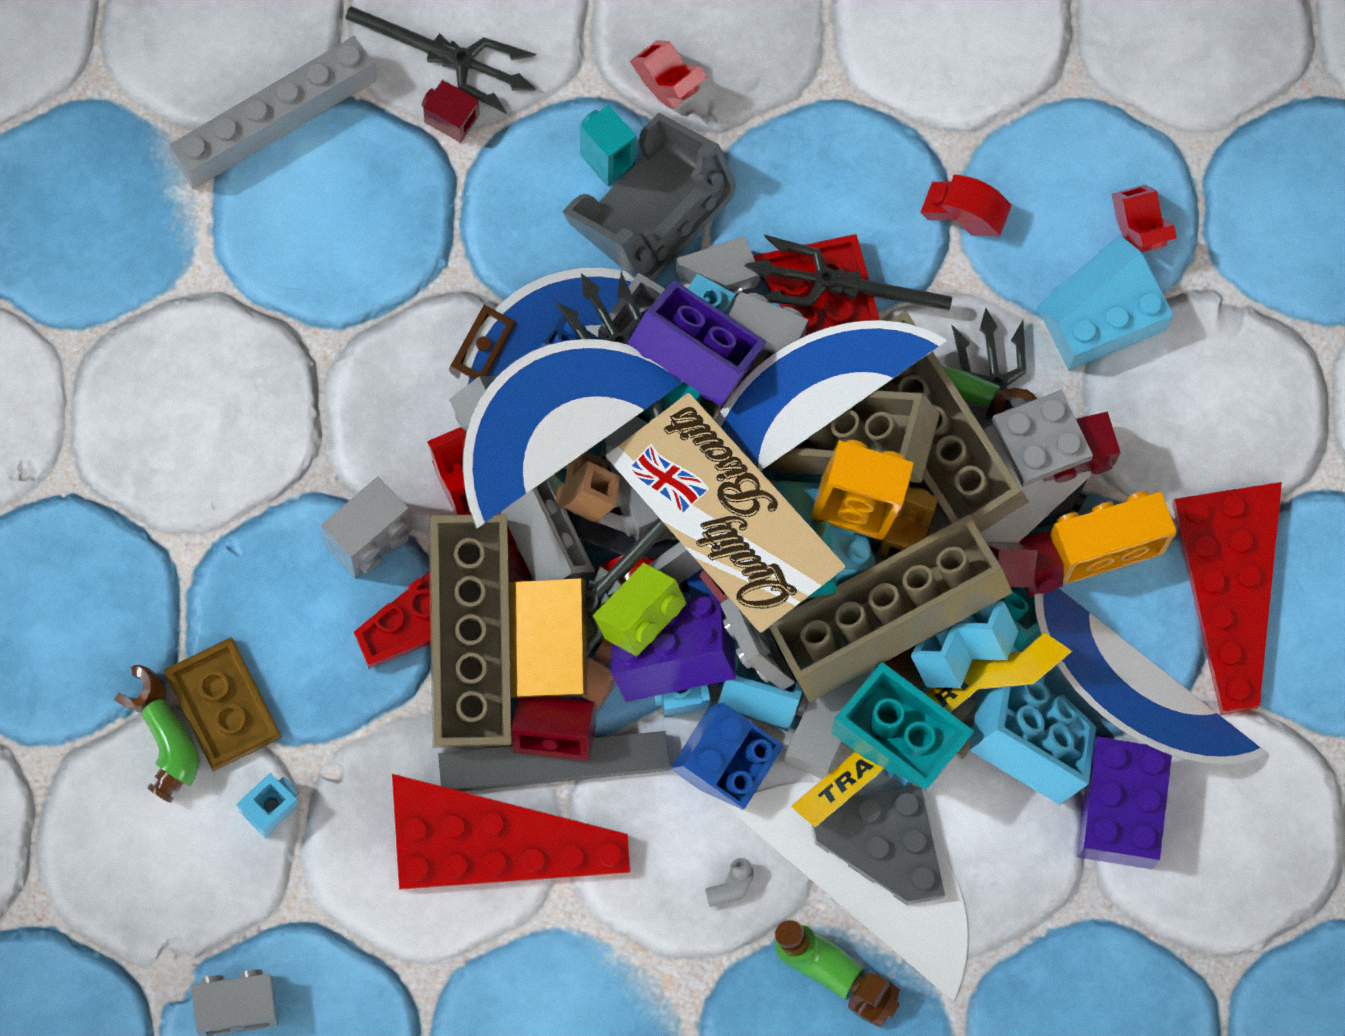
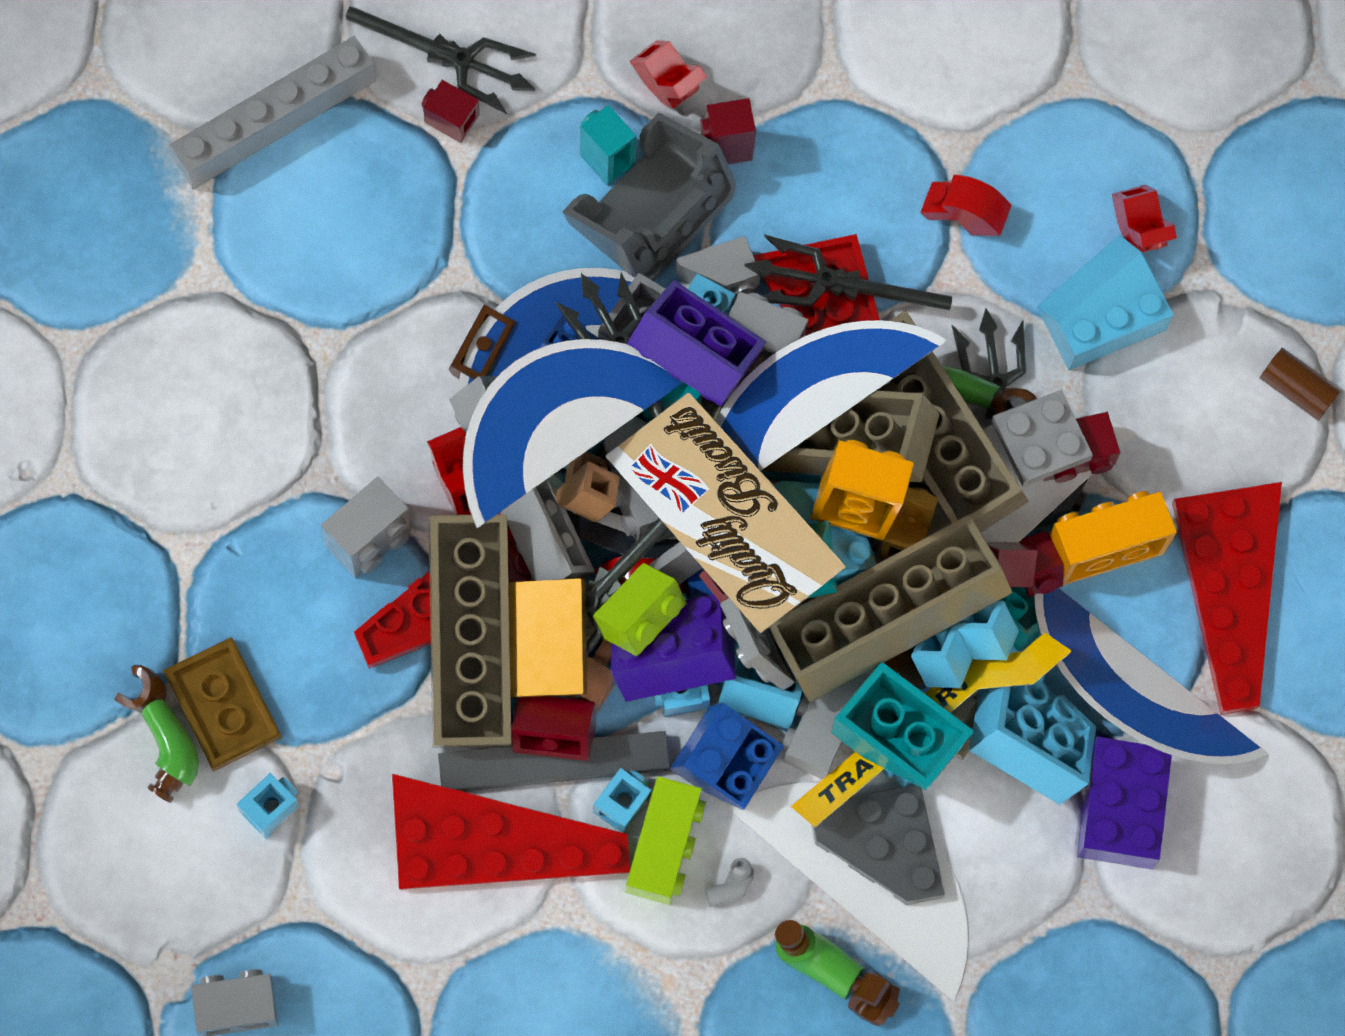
none -> medium azure brick [593,768,652,833]
none -> lime brick [625,776,706,905]
none -> dark red brick [700,98,756,164]
none -> reddish brown brick [1260,347,1342,421]

